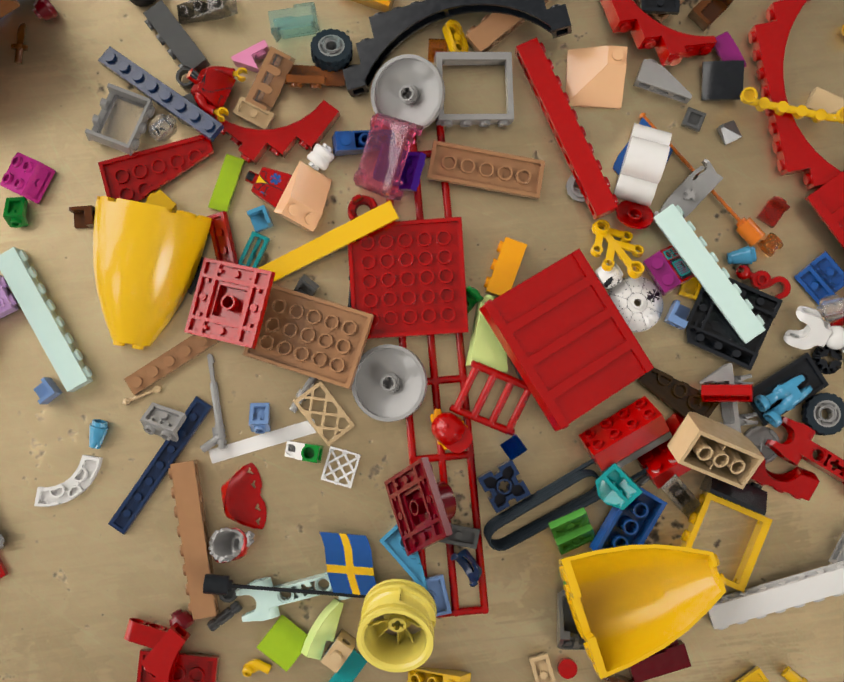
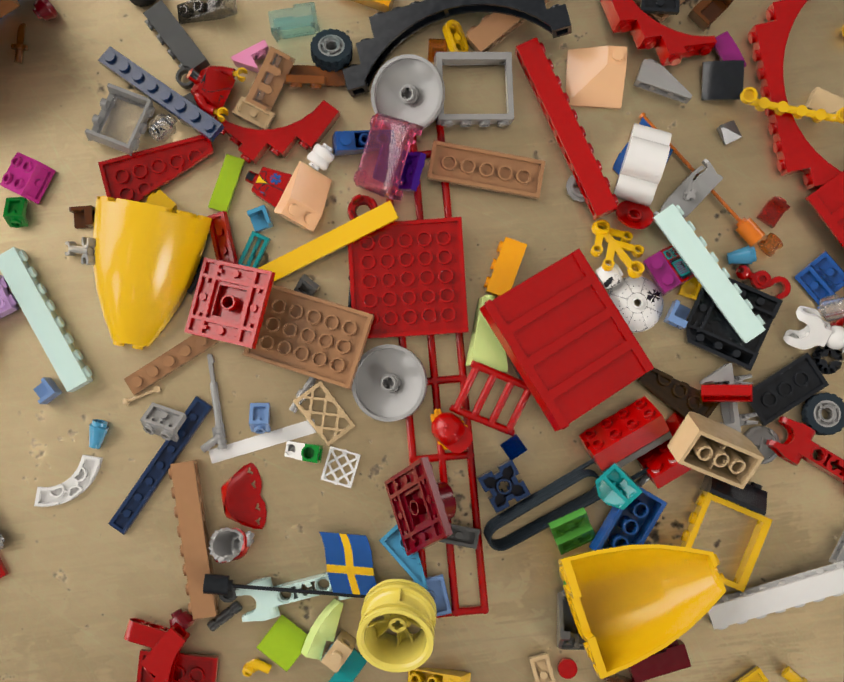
dark blue helmet [450,549,482,587] -> none
green bracket [466,286,484,313] -> none
clear smoke slope [661,474,701,517] -> none
dark grey tile [681,107,706,132] -> none
red arch [751,452,820,501] -> none
dark azure piece [754,374,813,428] -> none
none -> light grey bar [65,237,96,265]

